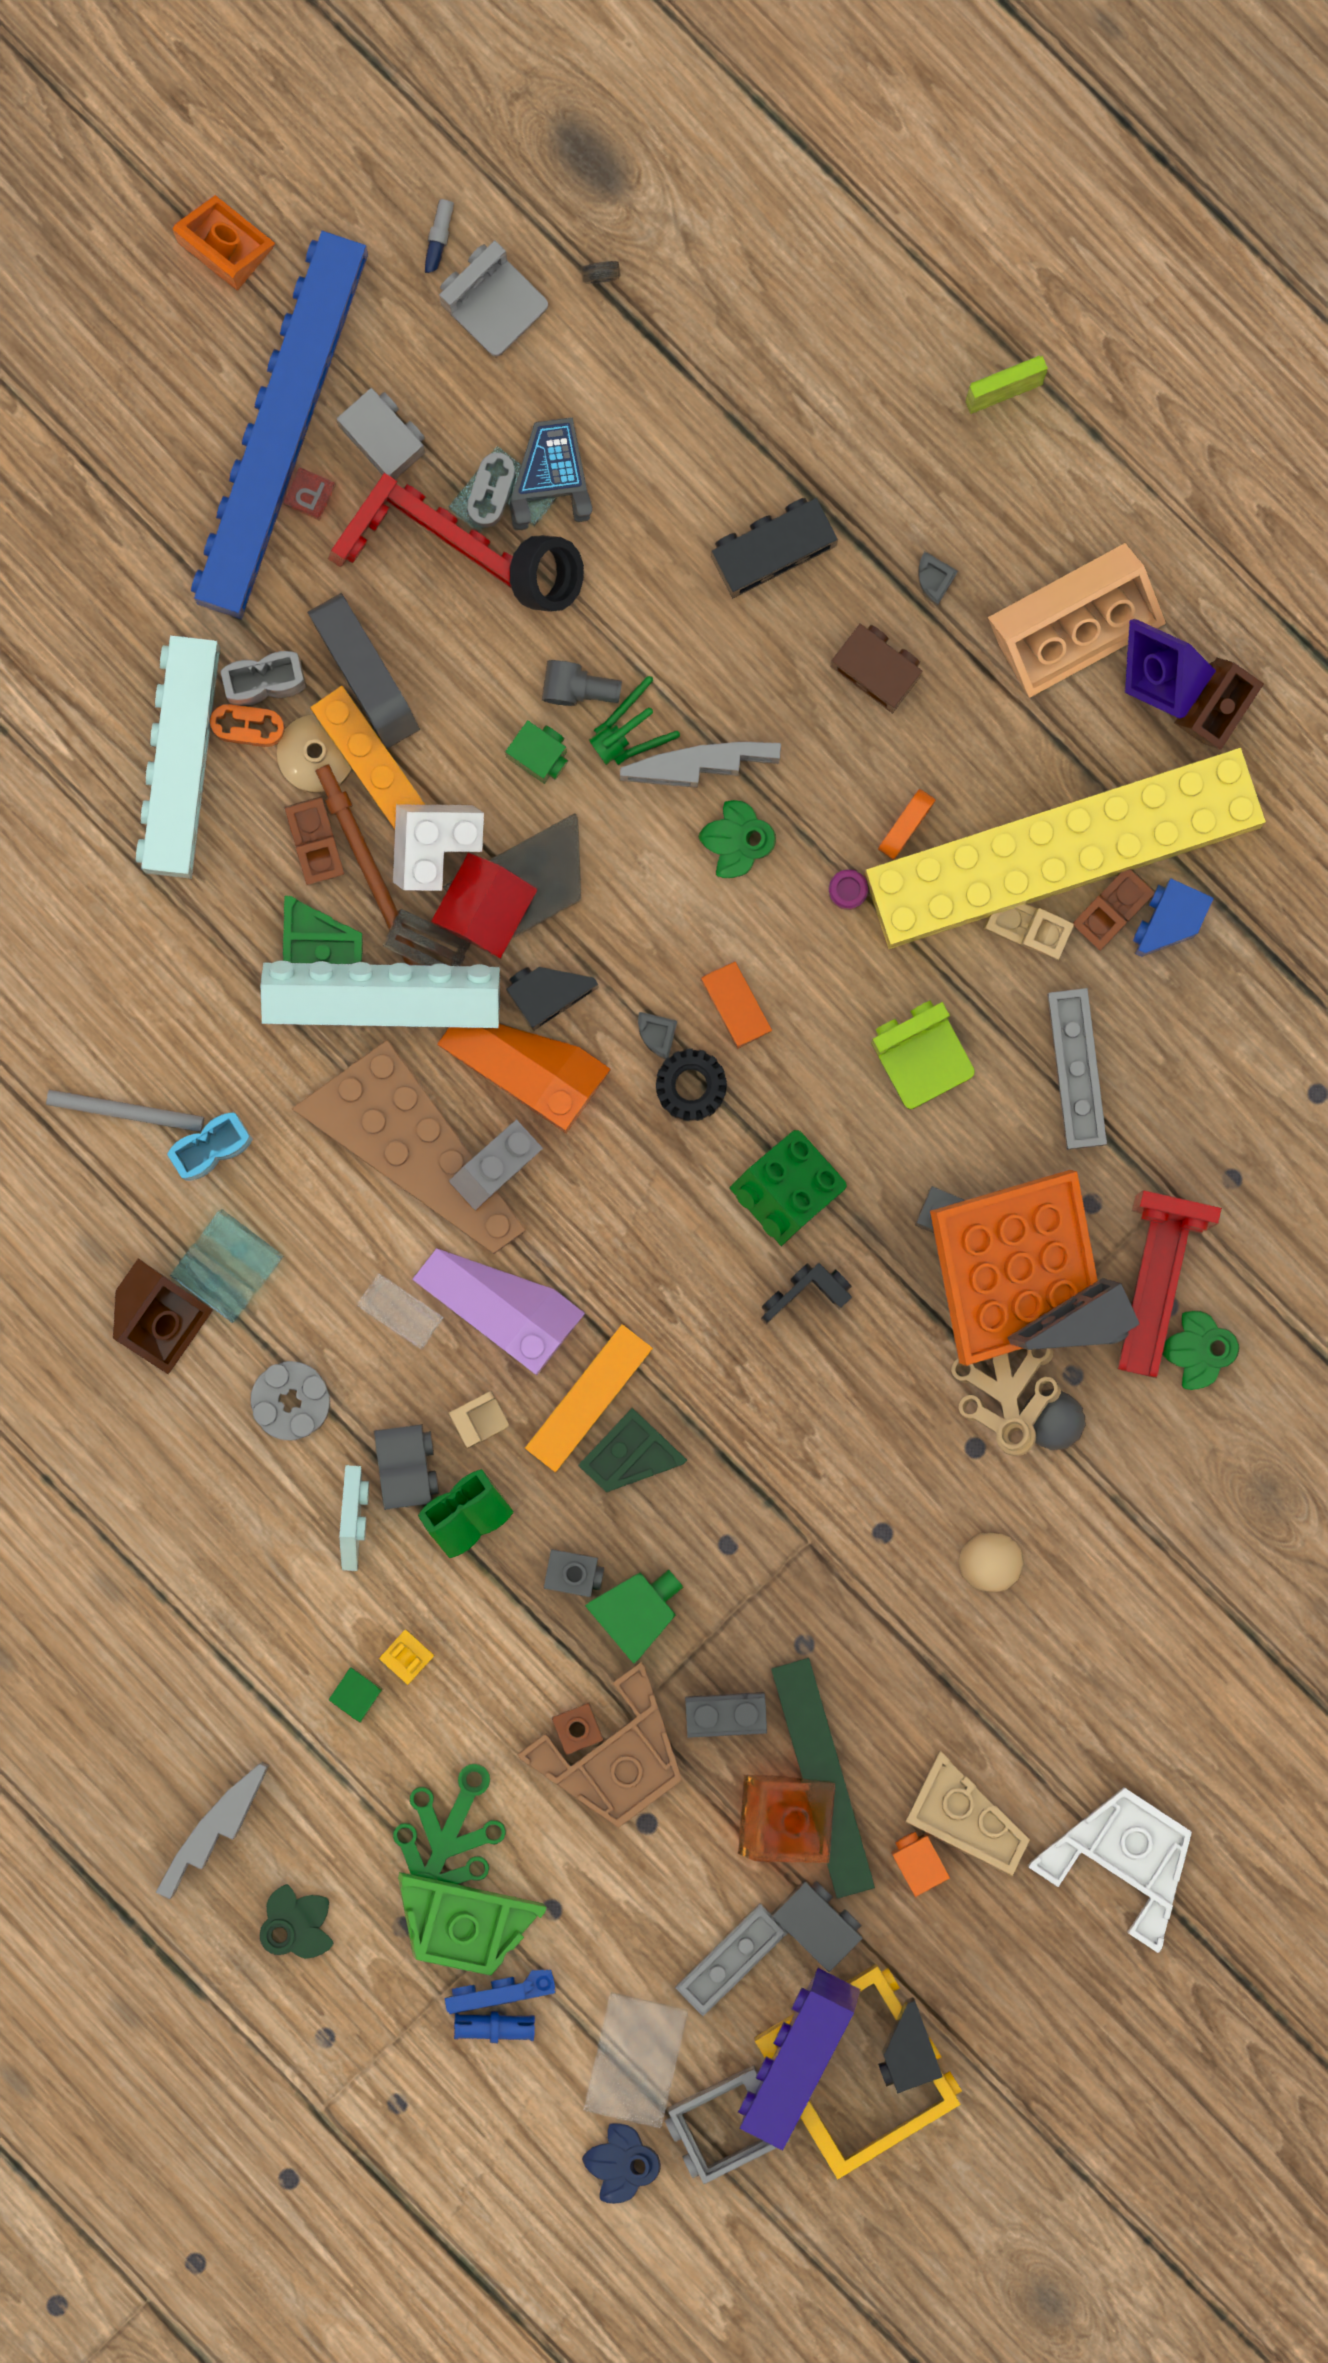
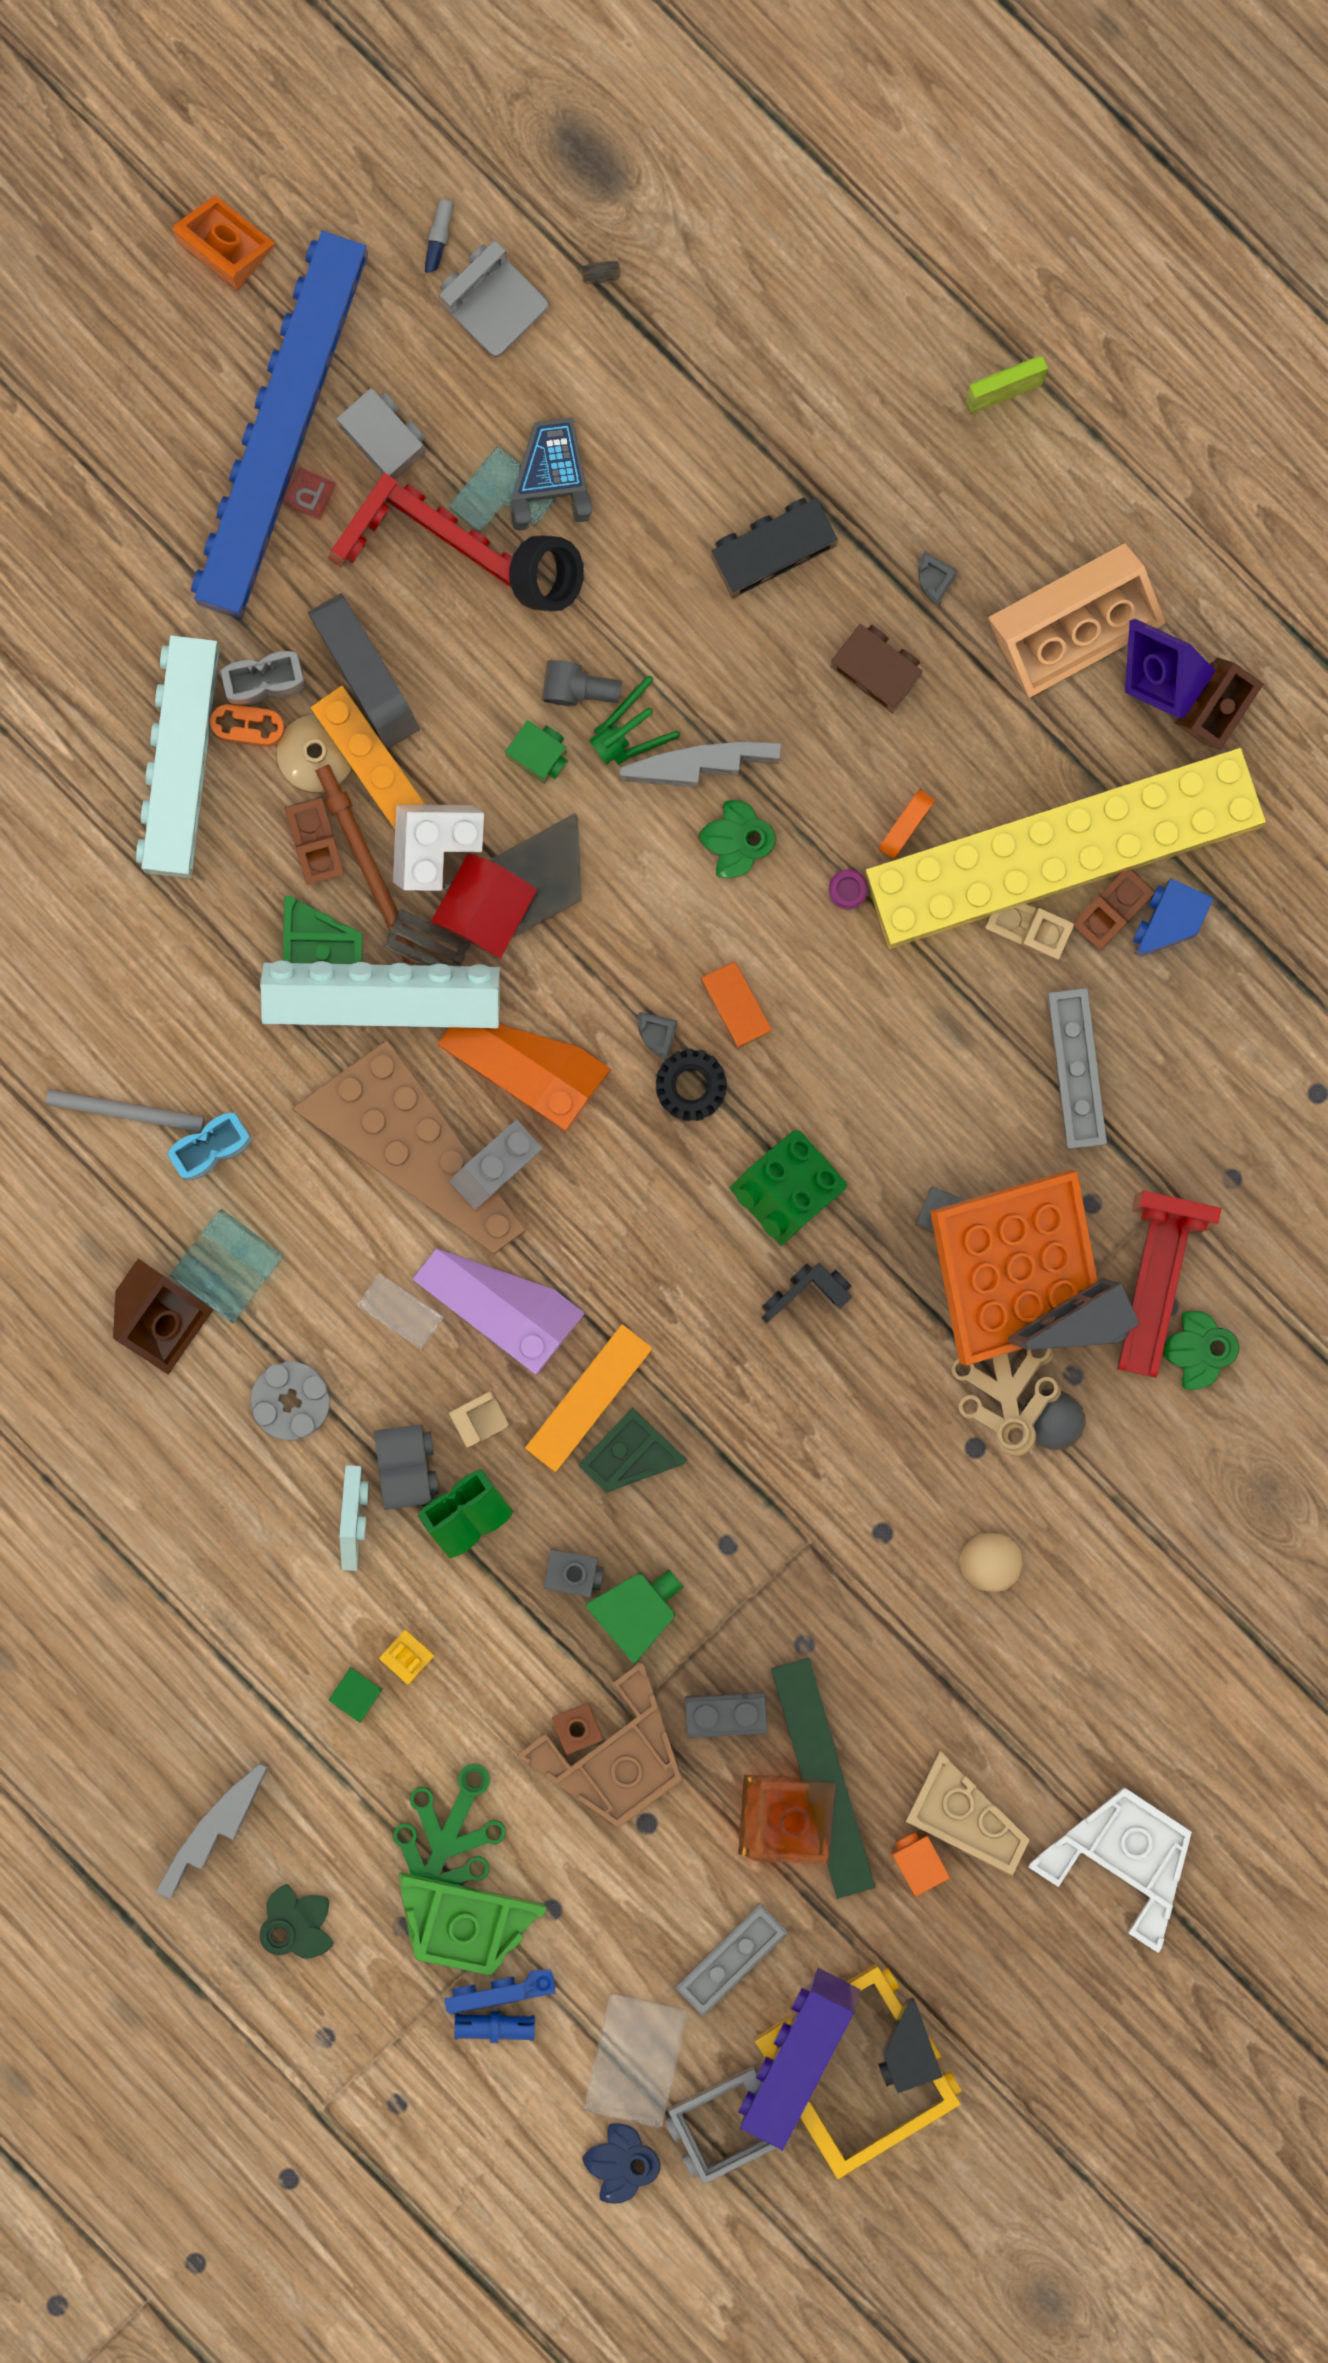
light grey beam [467,452,515,528] -> none
black slope [506,967,599,1031] -> none
dark grey brick [771,1879,863,1972] -> none
lime bracket [871,1000,975,1109] -> none

